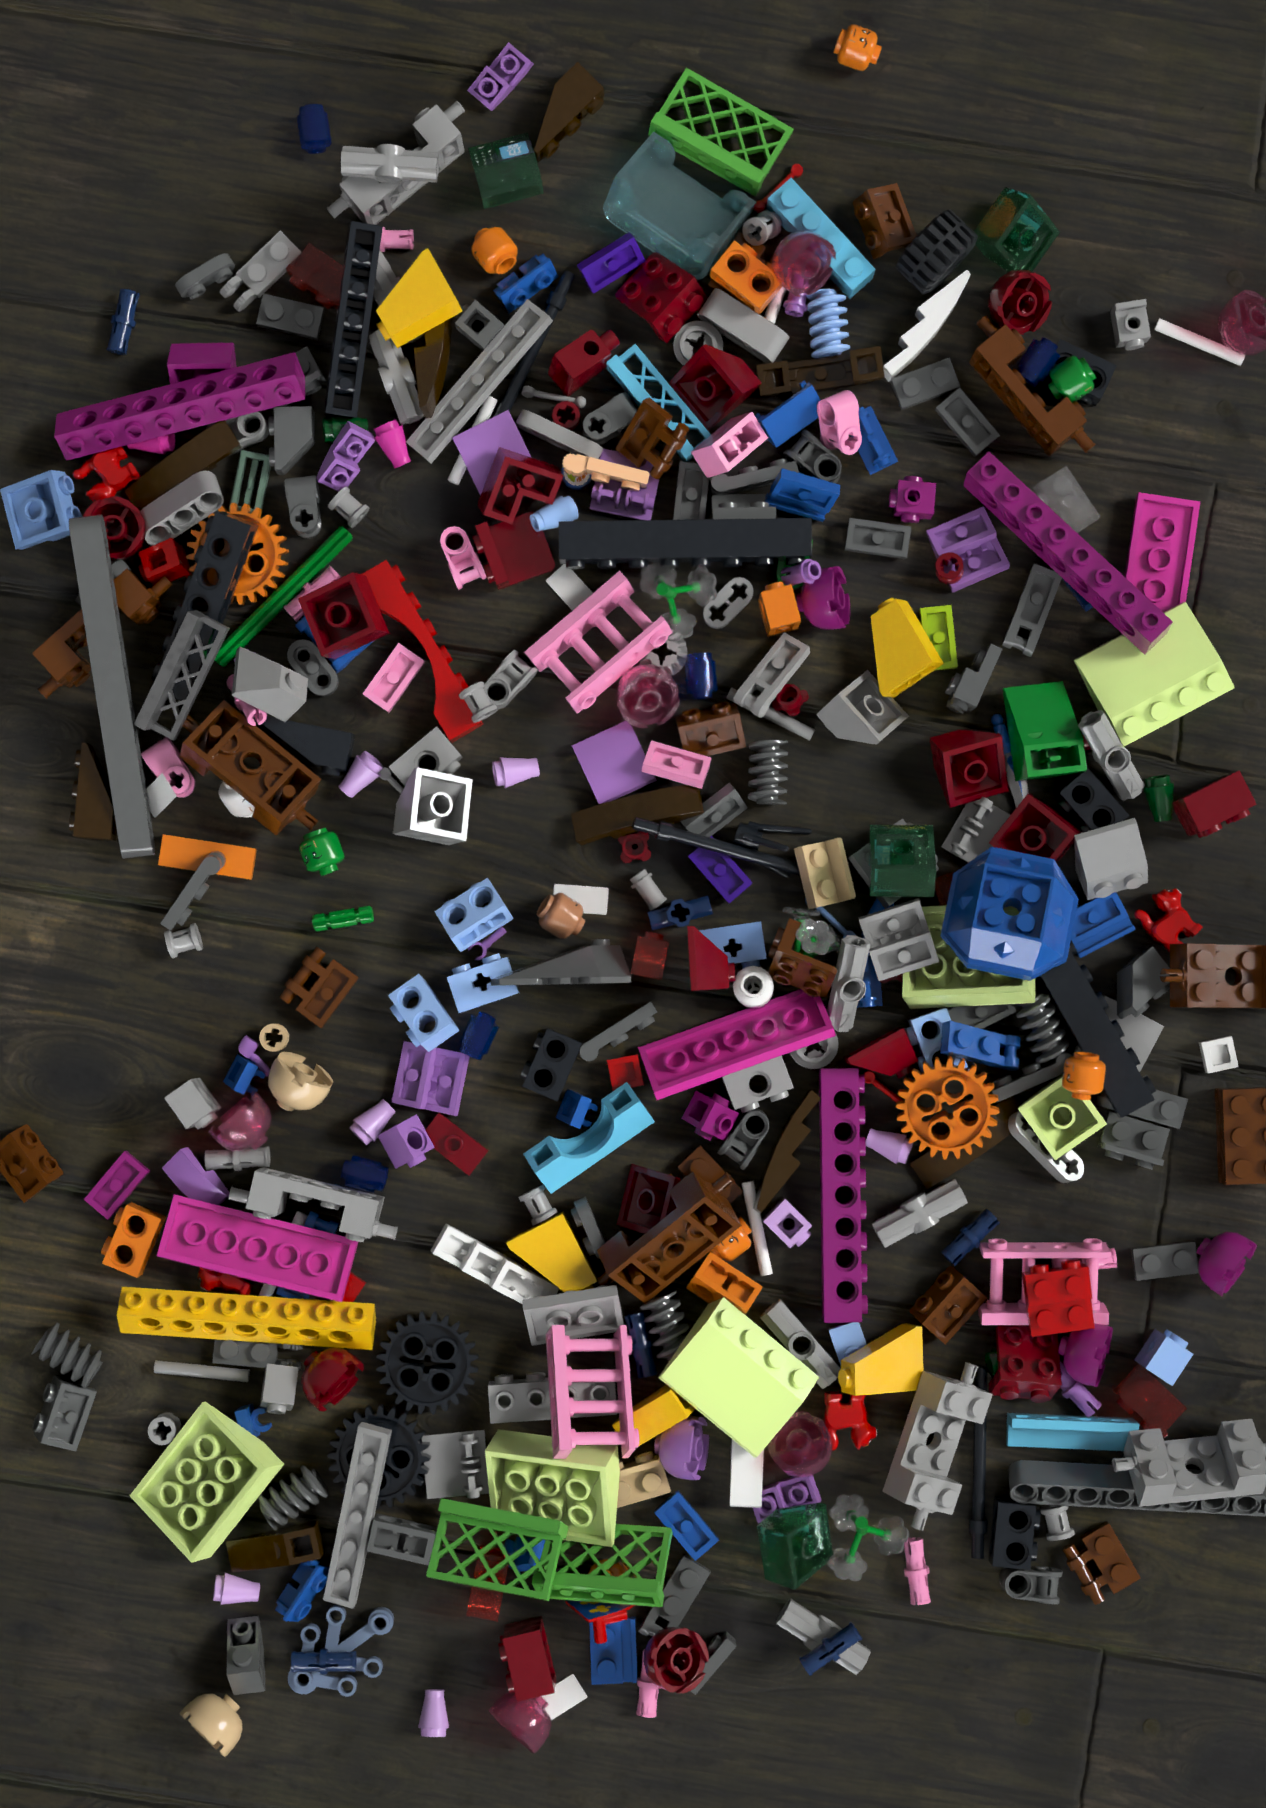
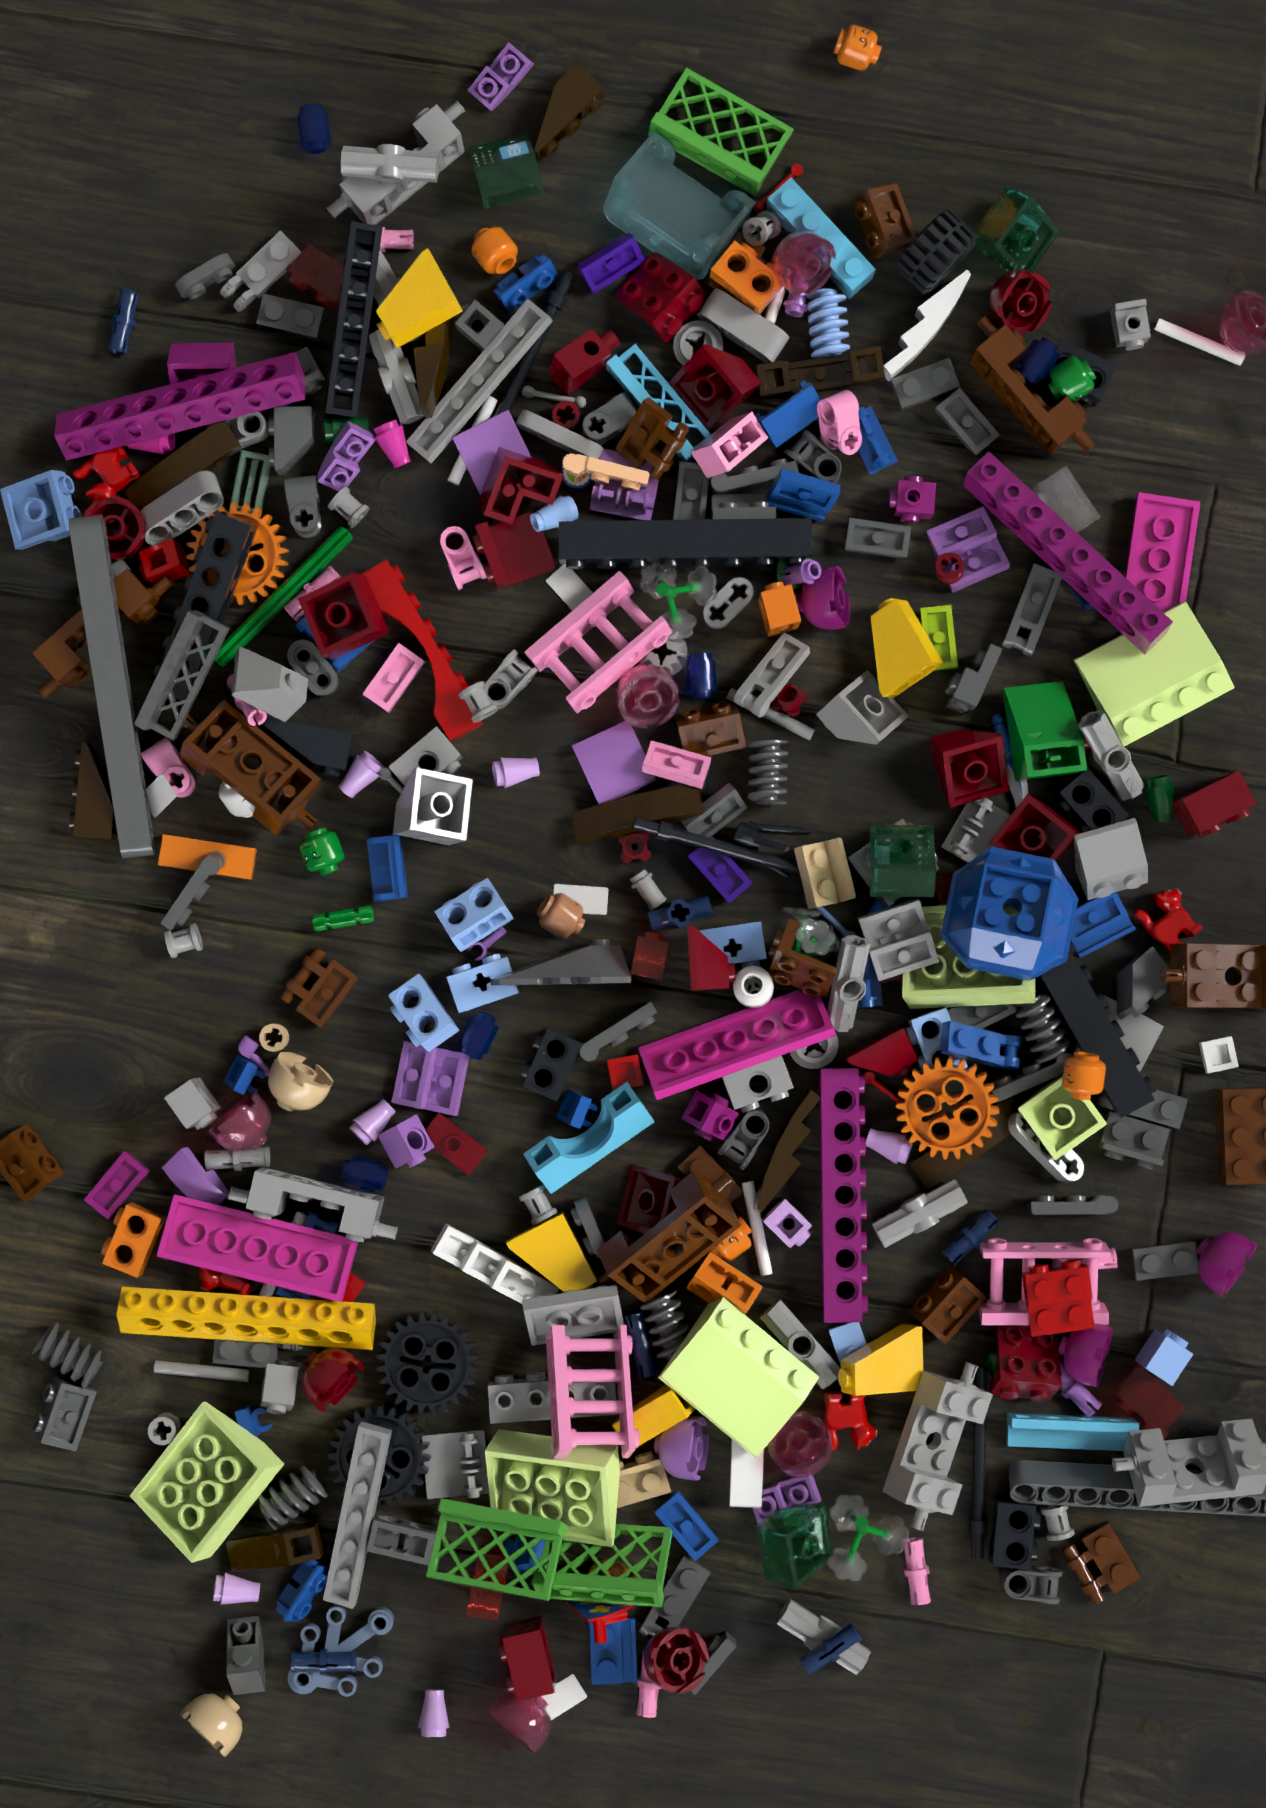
none -> blue hinge [367,835,408,902]
none -> dark grey hinge [1026,1195,1119,1216]

